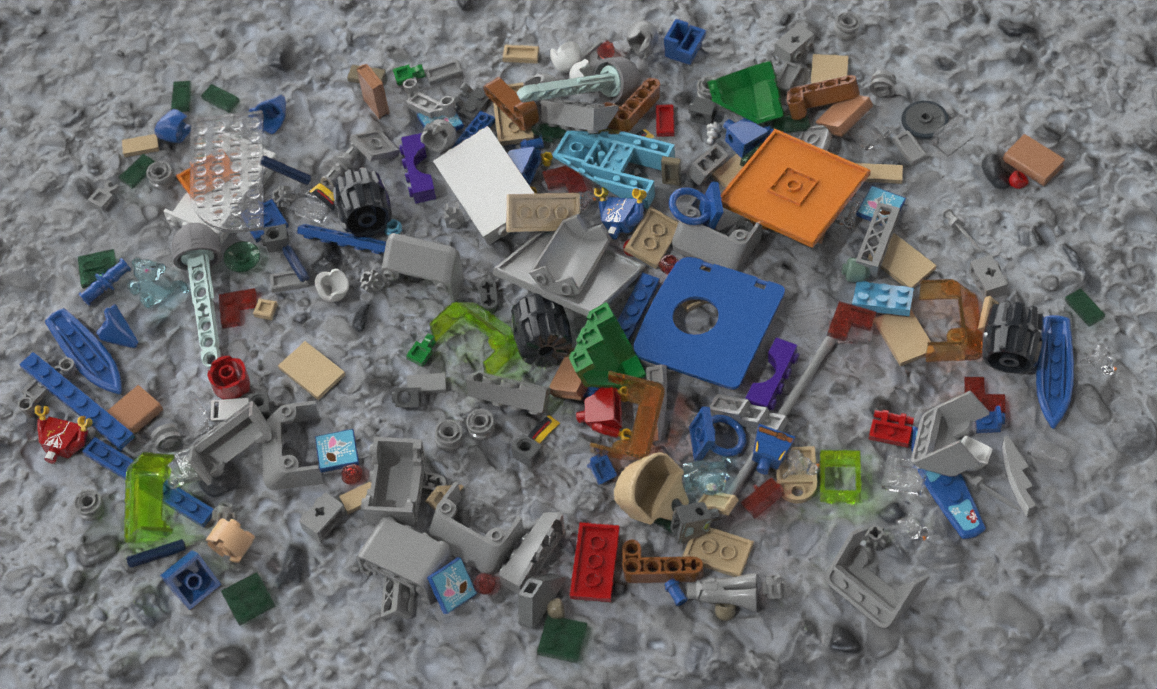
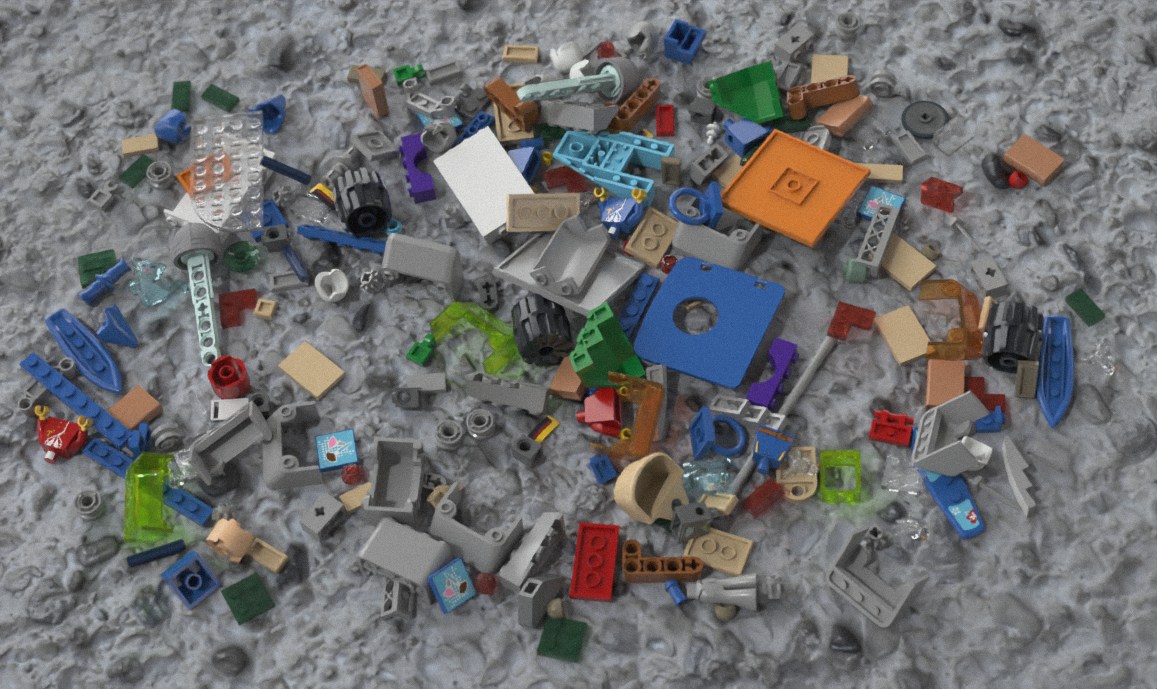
dark azure plate [852,281,914,316] -> none
none -> blue plate [128,423,152,466]
none -> tan tile [245,537,289,574]
none -> clear red panel [921,177,964,213]
none -> dark tan piece [921,243,941,262]
none -> nougat piece [925,359,965,411]
none -> dark tan tile [1014,360,1039,398]

